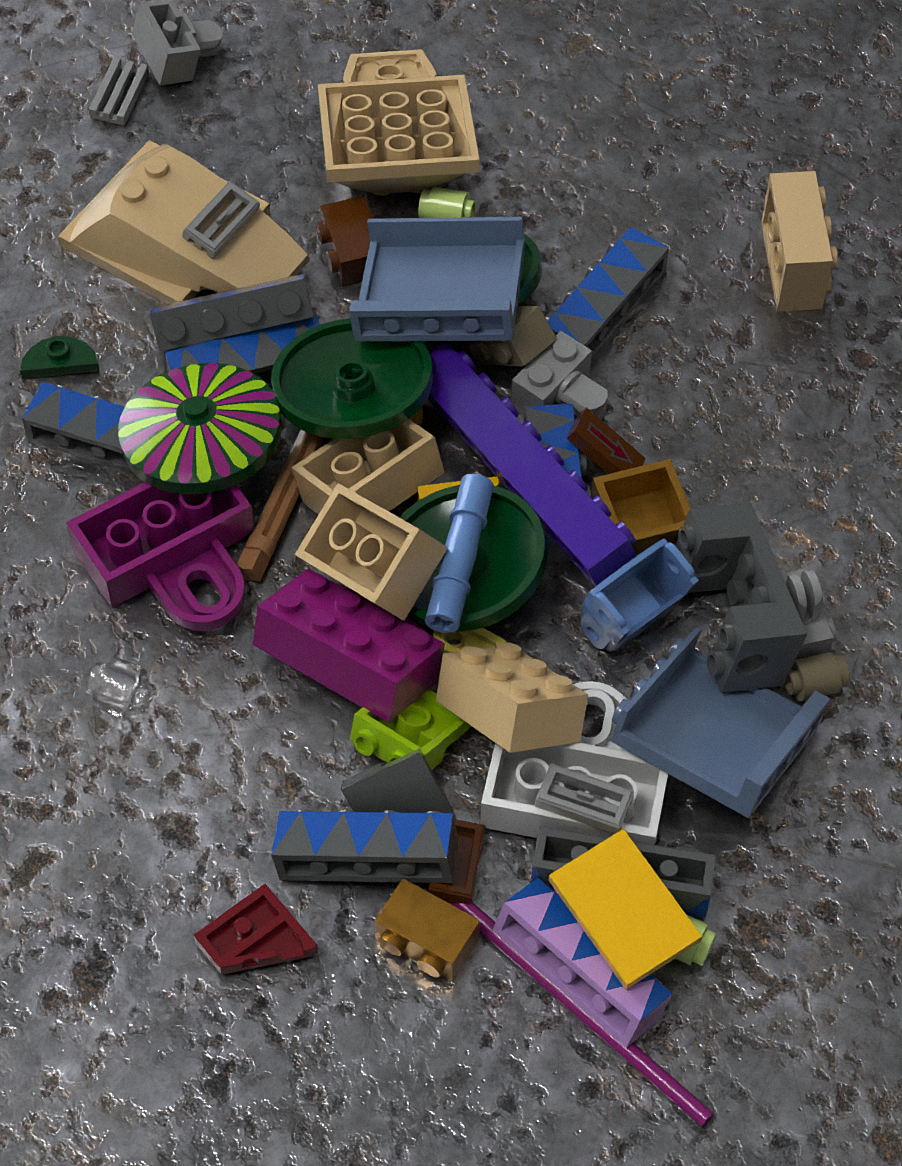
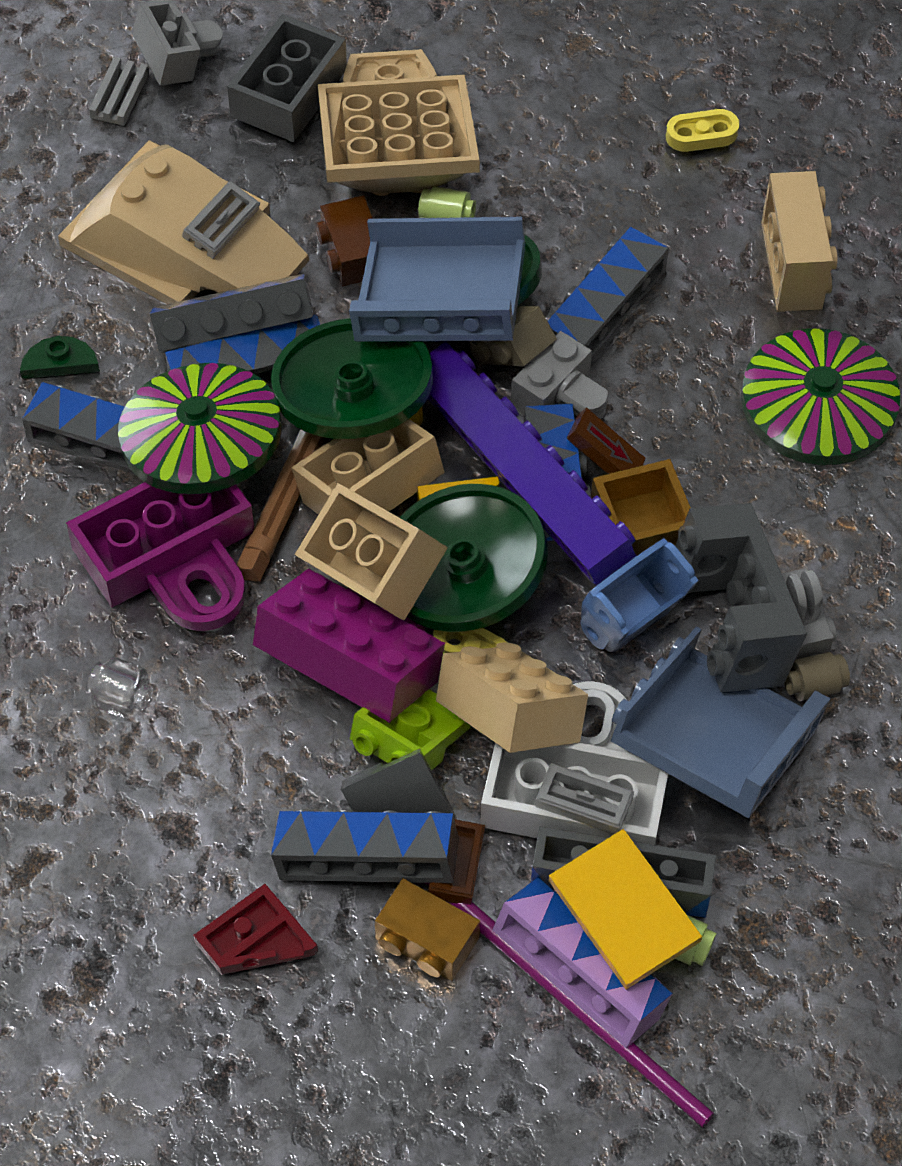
medium blue piece [425,474,494,633] -> none
none -> dark grey brick [227,14,347,142]
none -> light yellow plate [666,109,739,152]
none -> dish [741,328,900,465]

